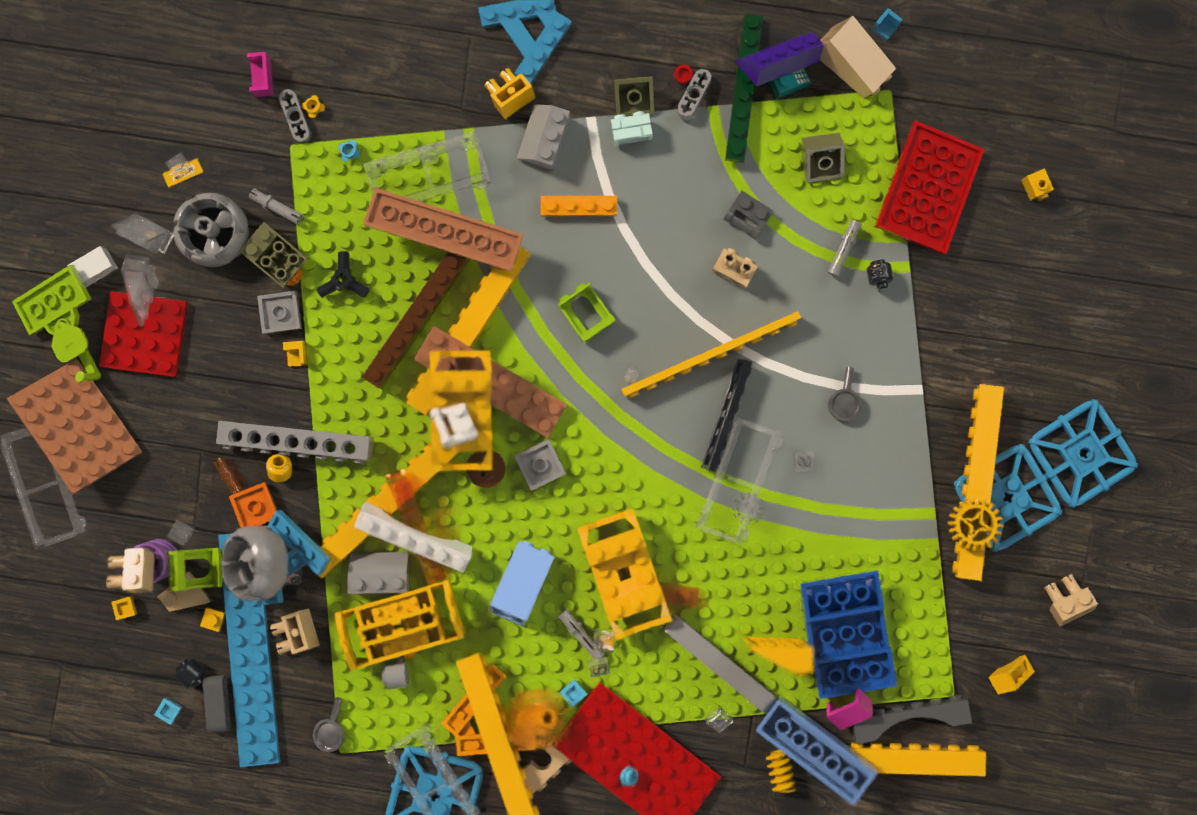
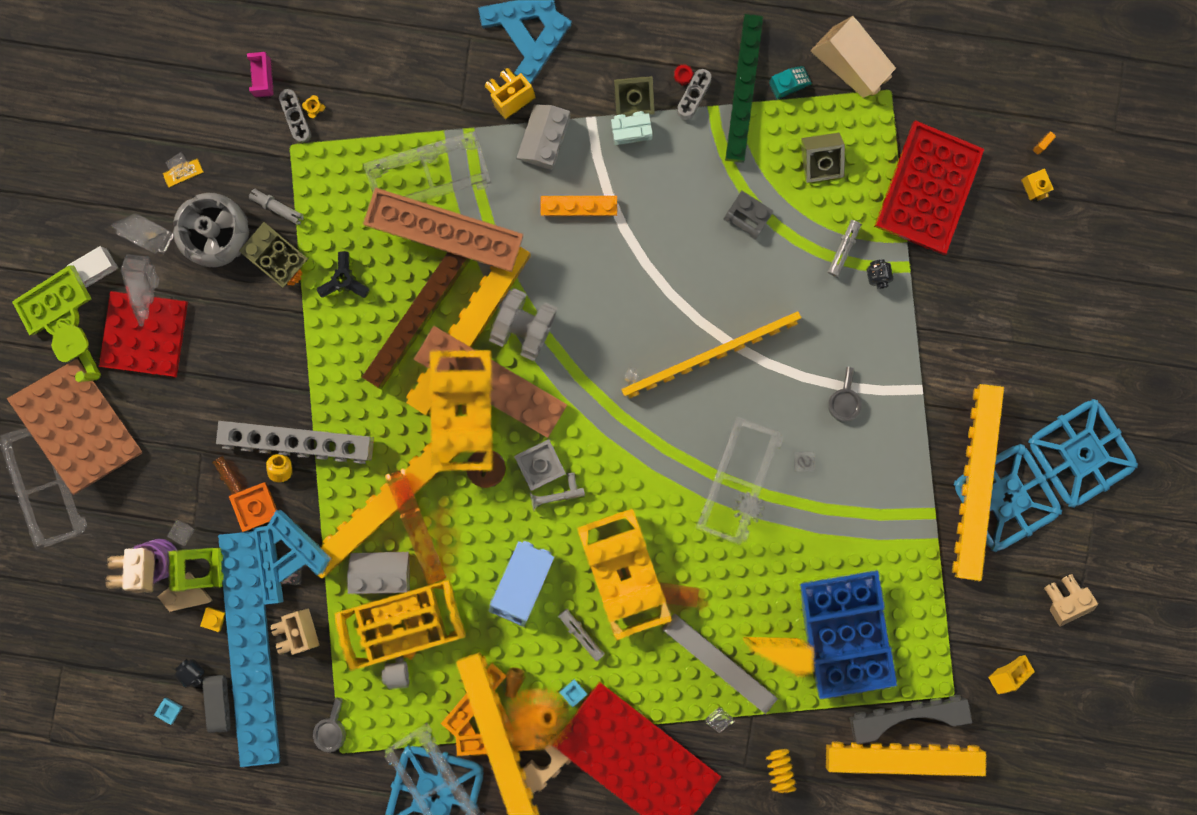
yellow plate [111,596,137,620] -> none
light grey wheel [222,525,288,602] -> none
light grey plate [257,291,302,334] -> none
yellow panel [283,341,308,367] -> none
medium azure plate [338,140,360,162] -> none
white arch [354,502,472,572] -> none
white plate [430,403,477,447] -> none
lime panel [558,282,616,344] -> none
clear tile [588,658,610,677] -> none
clear tile [593,629,615,653] -> none
medium azure plate [620,766,638,787] -> none
black plate [701,359,752,472] -> none
tan brick [712,248,758,289] -> none
dark purple slope [736,32,824,86] -> none
medium blue brick [756,696,878,805] -> none
dark pink panel [826,689,873,730] -> none
dark azure panel [872,8,902,41] -> none
yellow gear [948,498,1003,551] -> none
none -> light grey piece [490,288,558,361]
none -> pearl gold cone [505,667,526,698]
none -> light grey piece [530,472,585,511]
none -> light orange tile [1033,132,1056,154]

